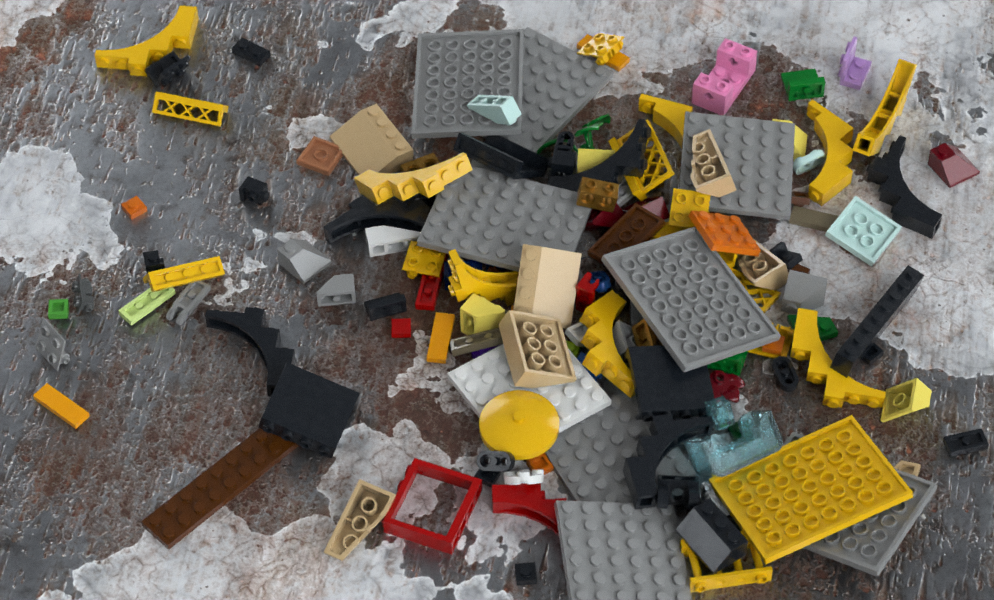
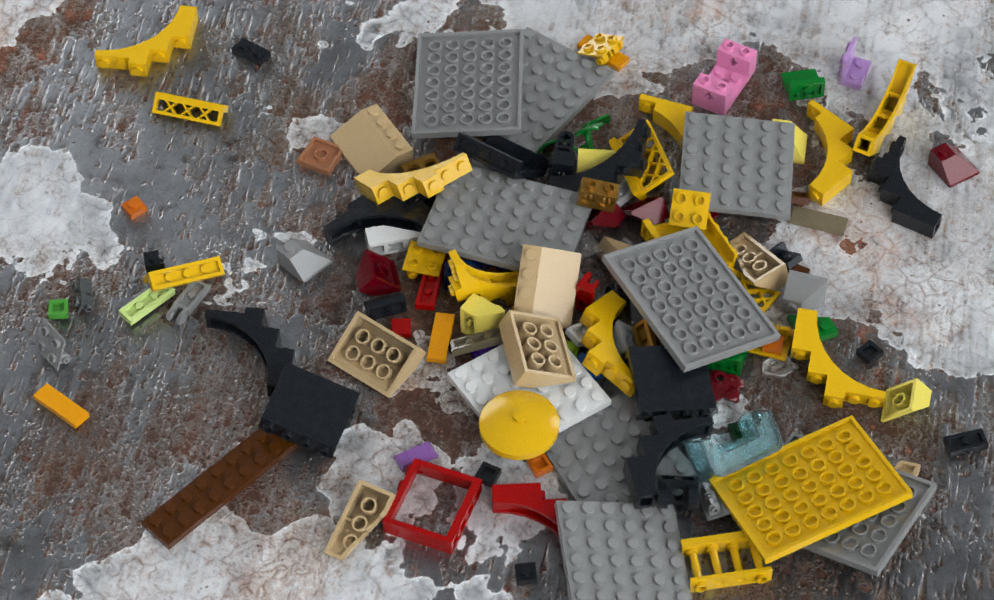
black bracket [145,51,191,88] -> none
black brick [239,176,269,205] -> none
light grey slope [317,274,356,307] -> none
light aqua slope [467,95,521,125] -> none
black plate [477,451,515,472] -> none
white plate [503,468,544,485] -> none
reddish brown tile [587,203,665,266] -> none
blue plate [590,271,611,293] -> none
black slope [676,498,748,575] -> none
orange plate [688,210,761,257] -> none
tan wedge [691,129,736,197] -> none
clear light blue brick [705,396,735,431] -> none
black plate [772,356,799,392] -> none
light aqua plate [793,150,827,175] -> none
light aqua plate [825,196,902,267] -> none
black brick [830,265,924,378] -> none
none -> tan slope [327,311,426,398]
none -> dark red slope [355,249,402,297]
none -> medium lavender tile [394,441,438,473]

